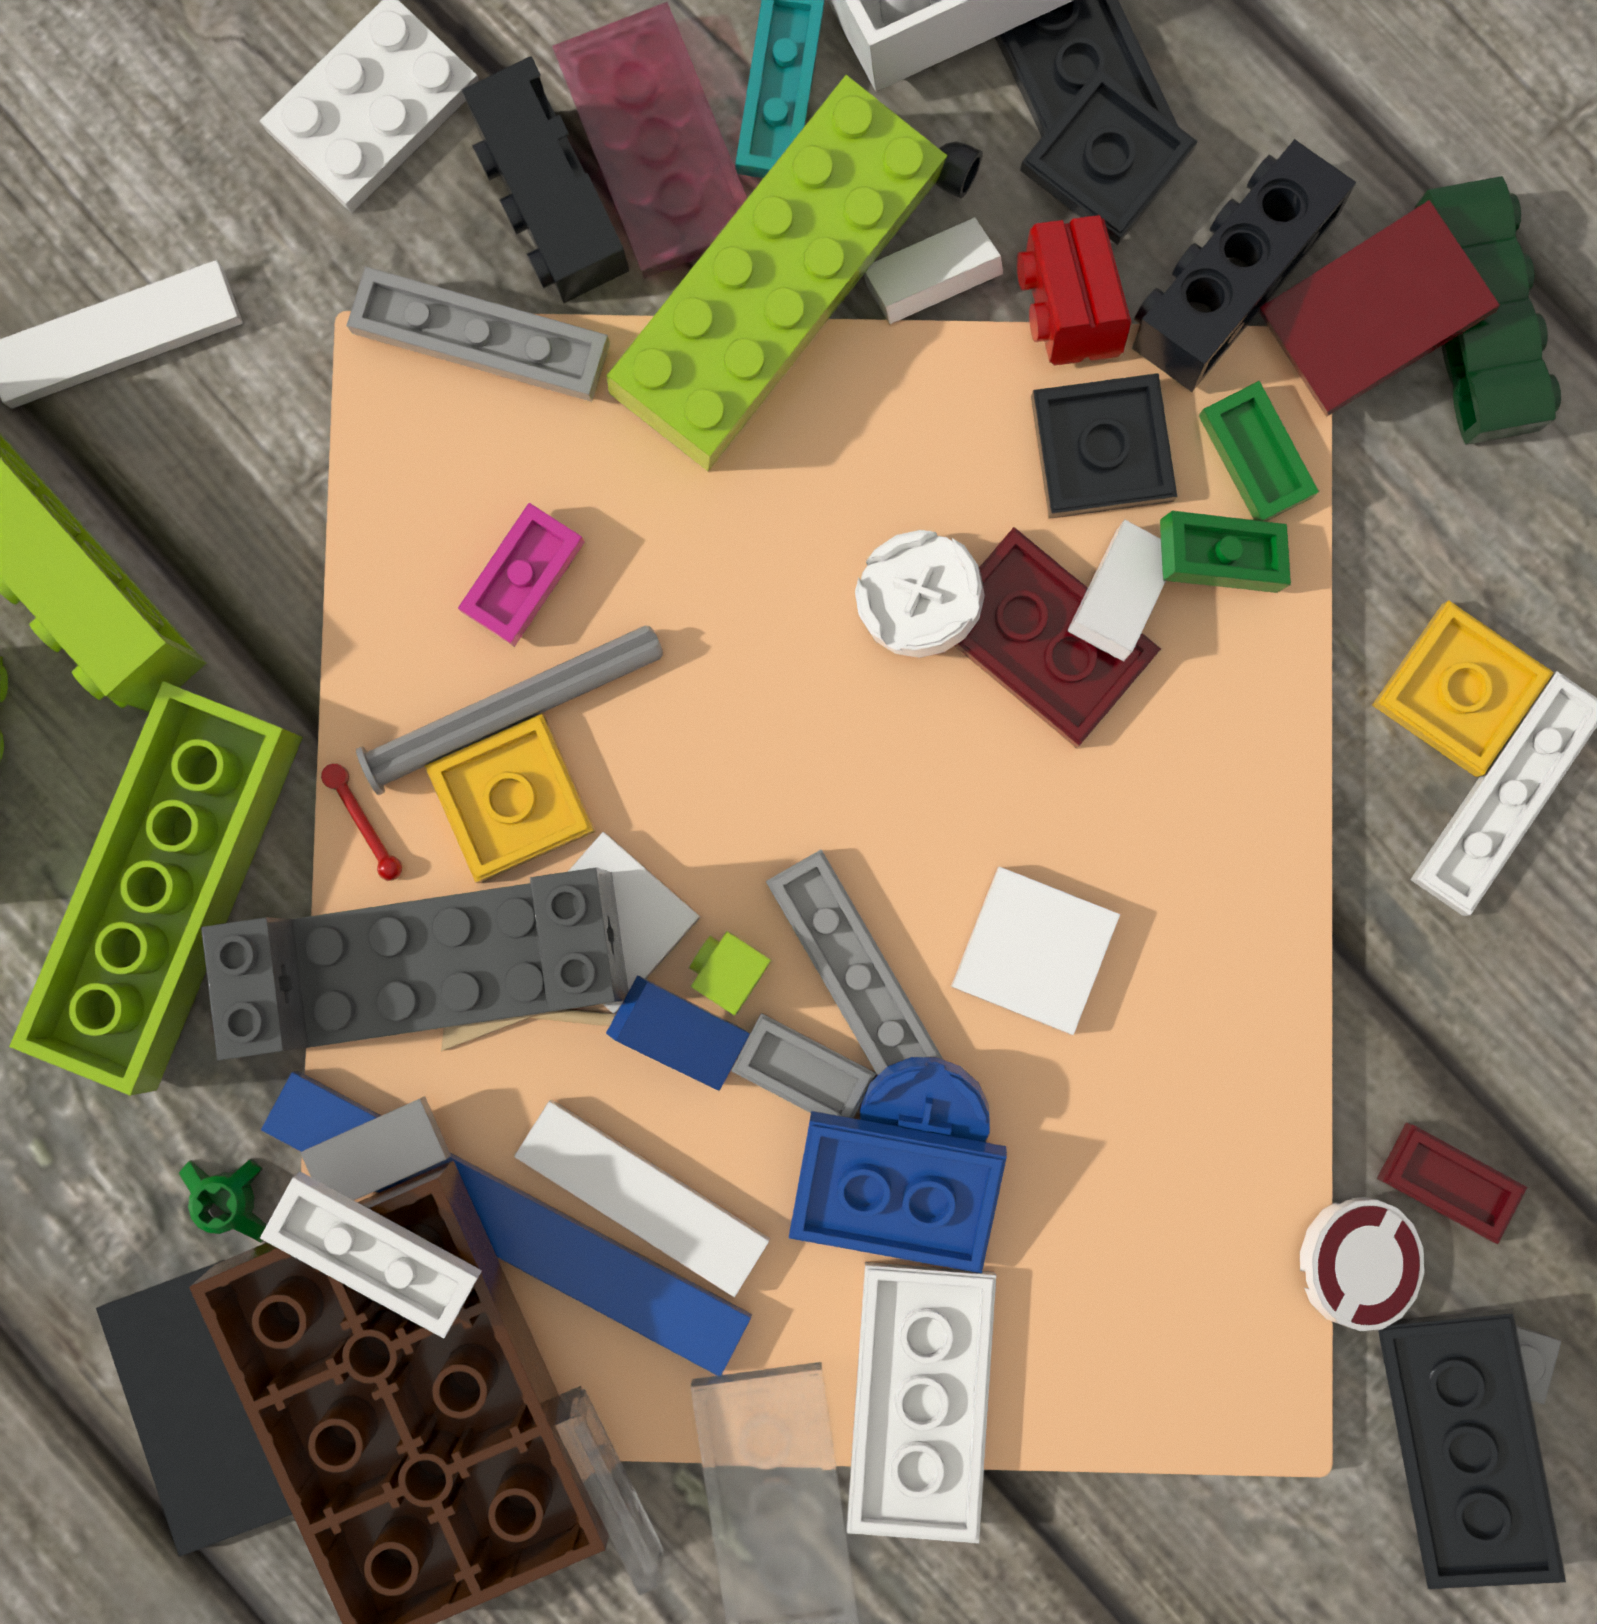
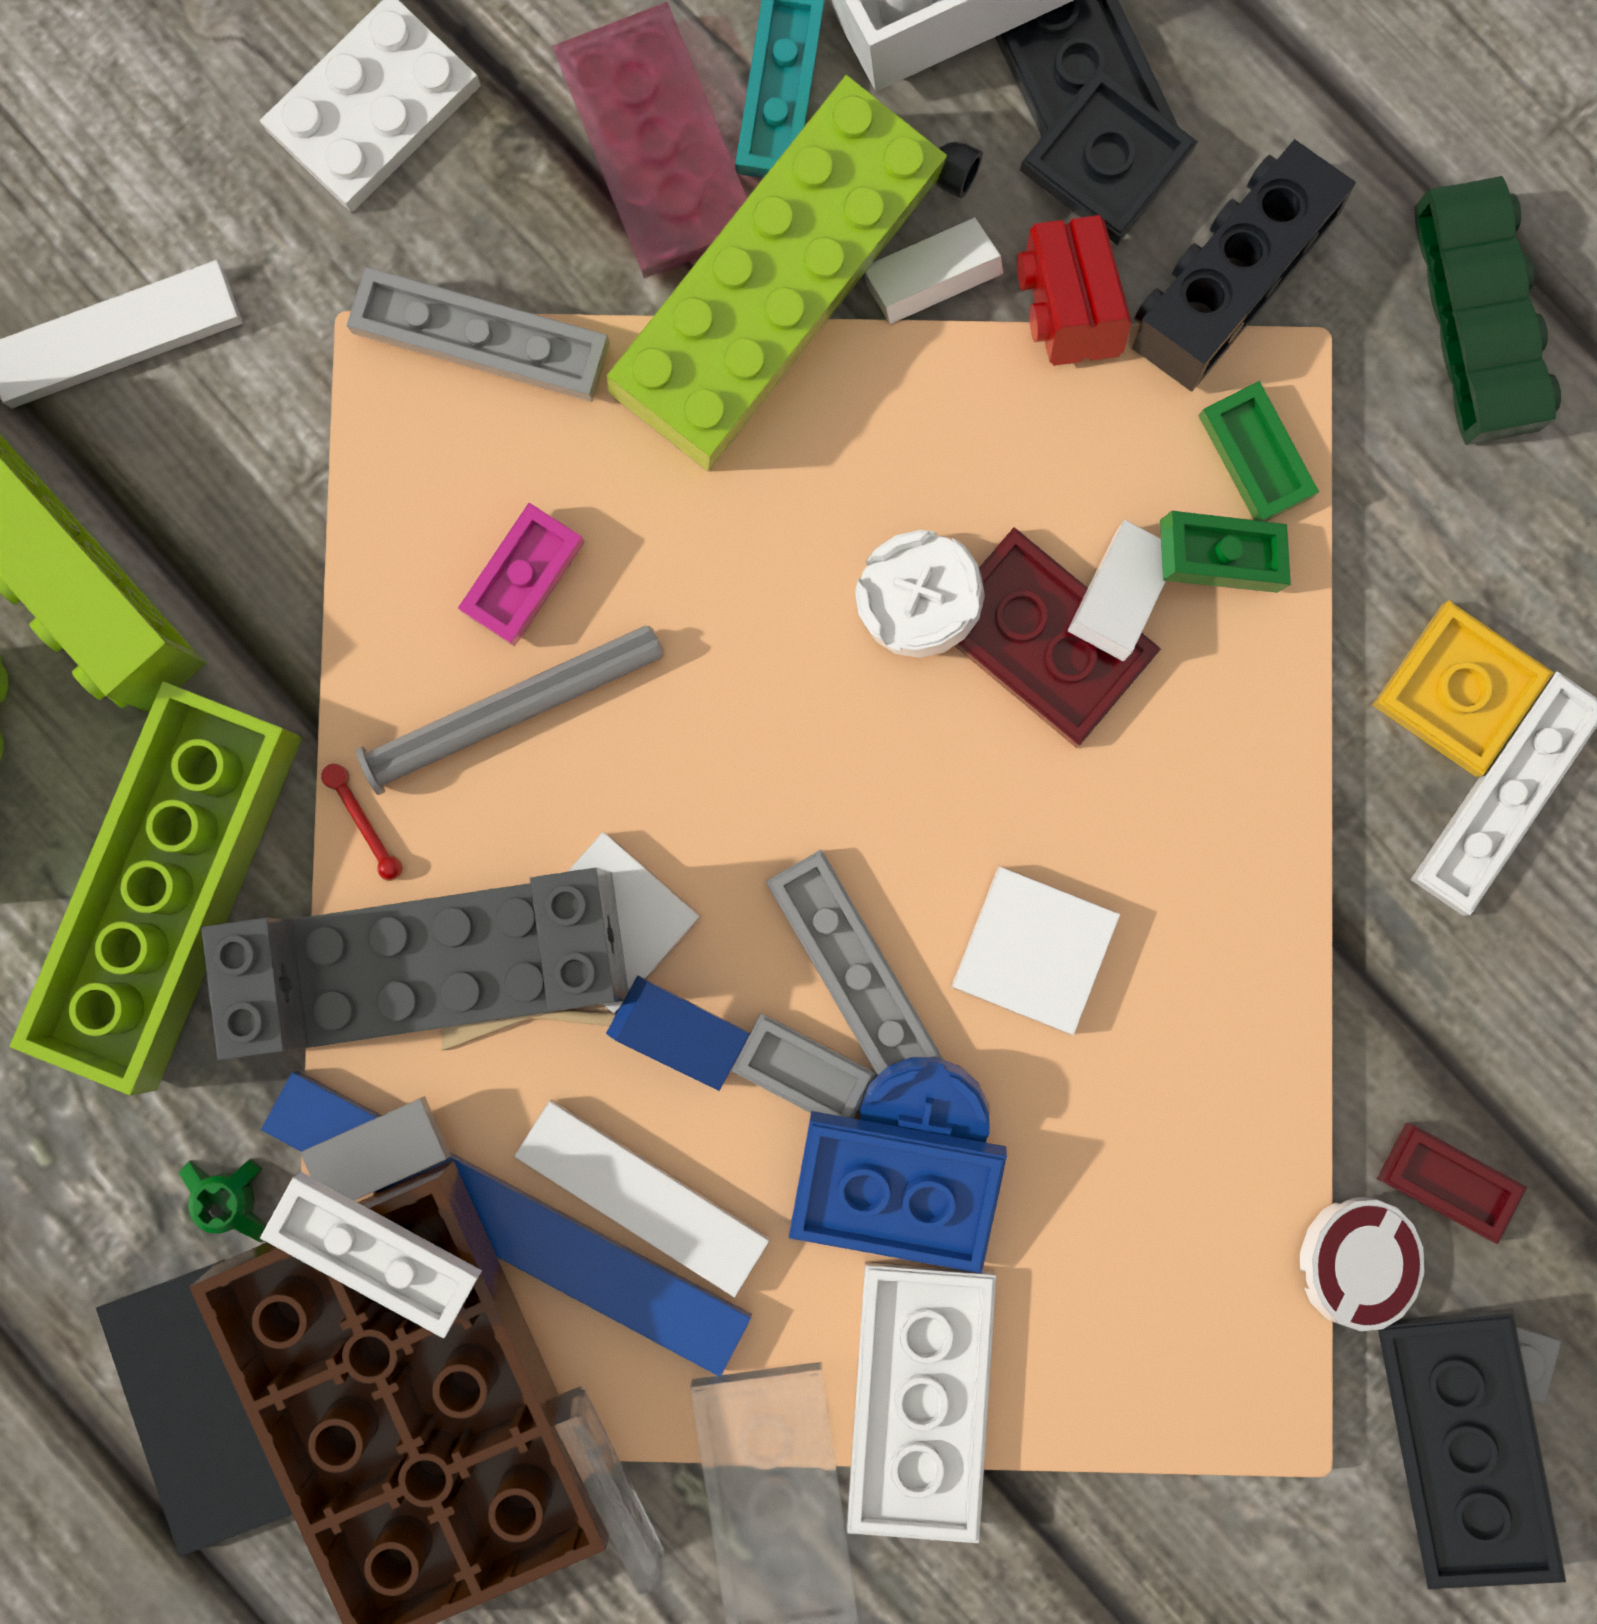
yellow tile [425,714,596,883] -> none
black wedge [462,56,630,303] -> none
lime plate [689,931,772,1016] -> none
black tile [1031,373,1177,519] -> none
dark red tile [1260,200,1500,417] -> none

